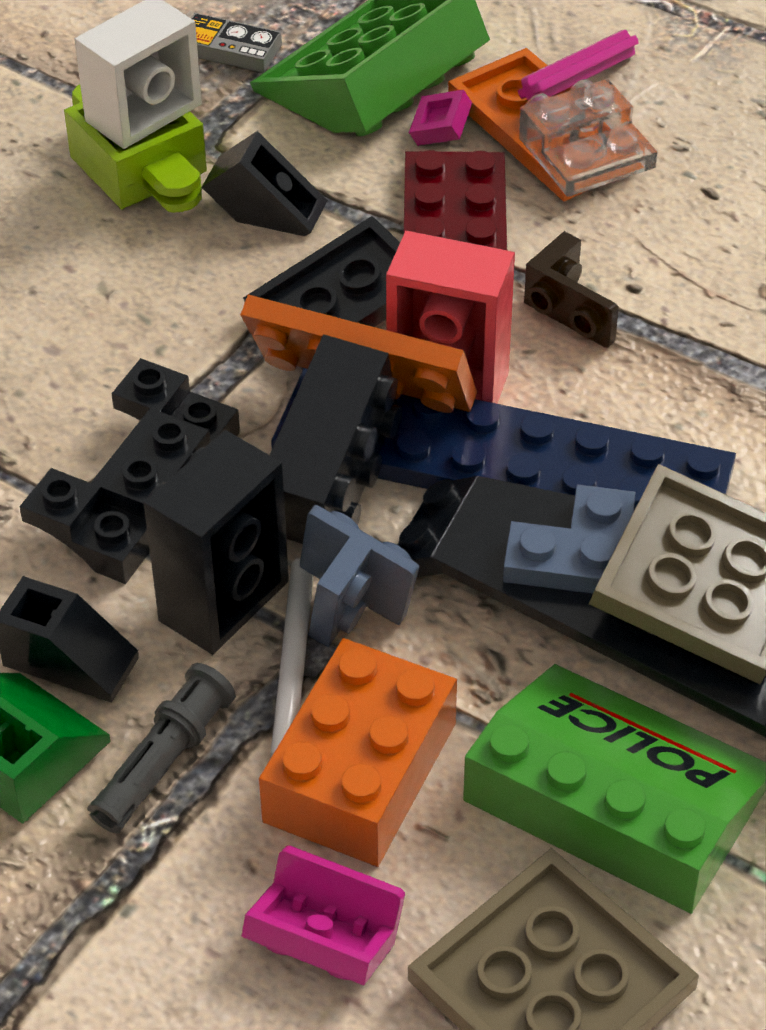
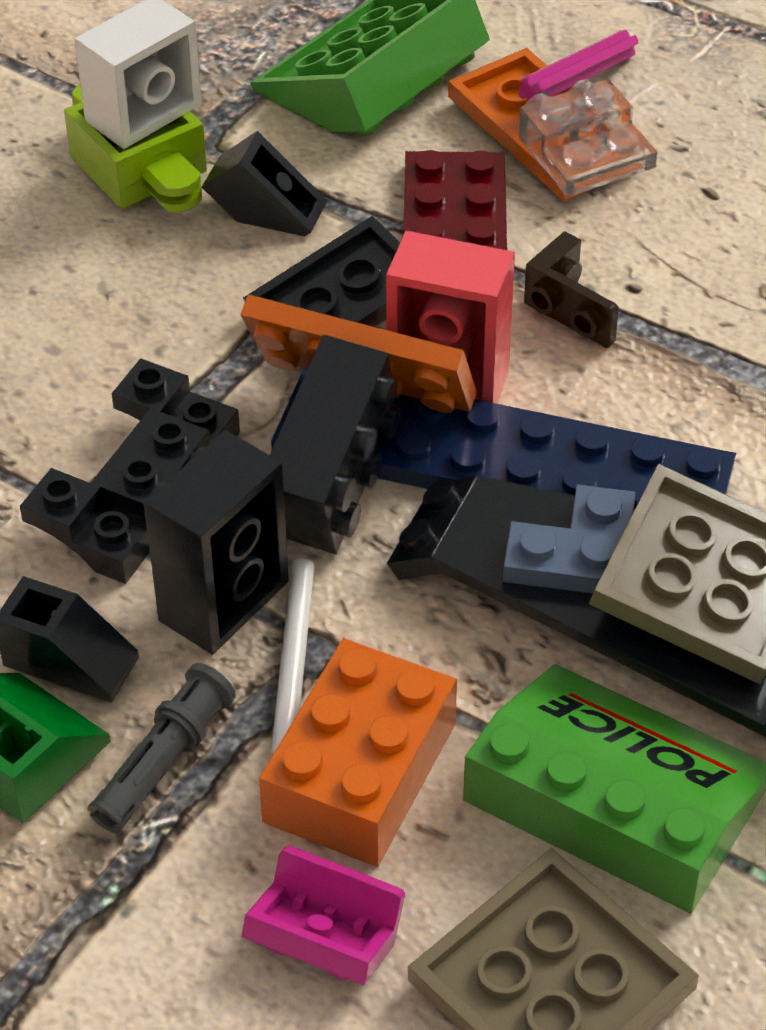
tile [191,13,282,73] -> none
sand blue bracket [300,505,419,648] -> none
dark pink plate [409,89,472,146] -> none

